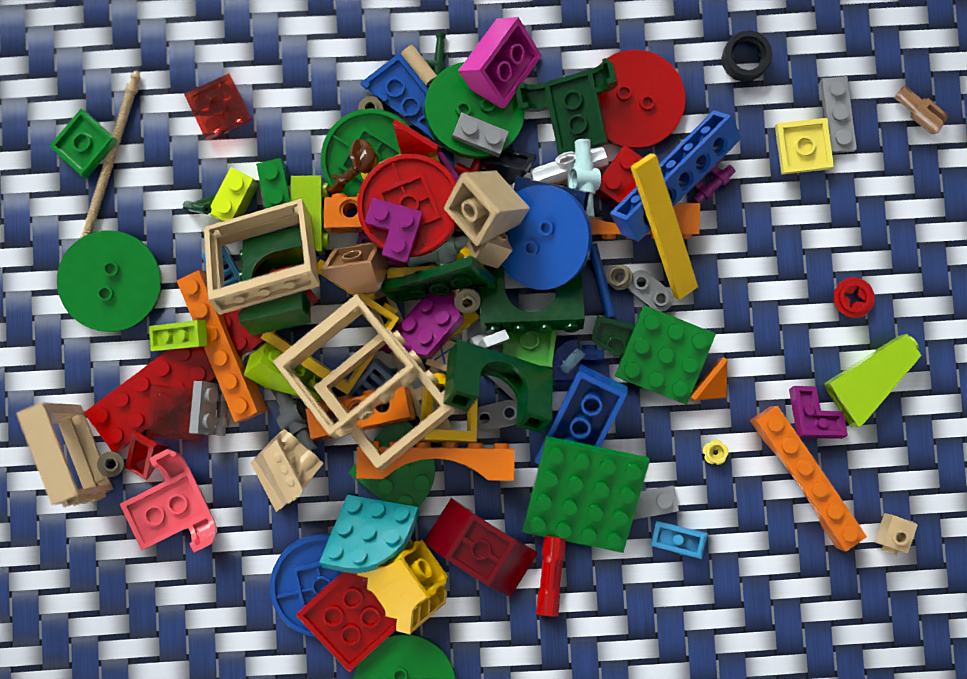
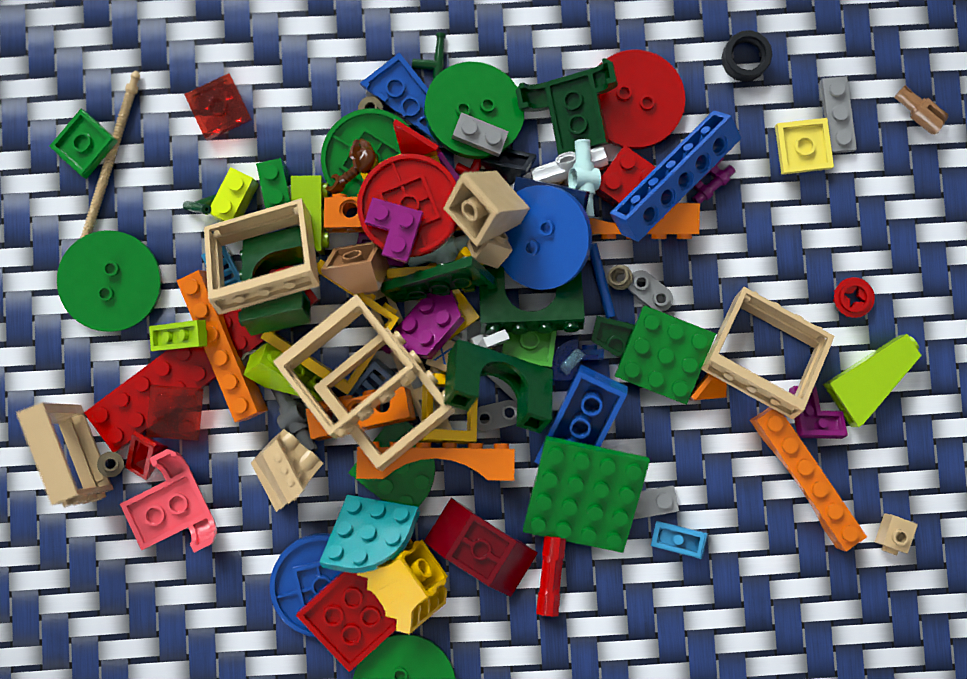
light grey plate [189,381,229,436] -> none
tan hinge [401,45,437,86] -> none
dark tan plate [454,288,480,314] -> none
dark pink slope [458,17,542,108] -> none
yellow tile [631,154,698,300] -> none
light yellow plate [703,440,728,465] -> none
none -> tan window [701,287,835,420]

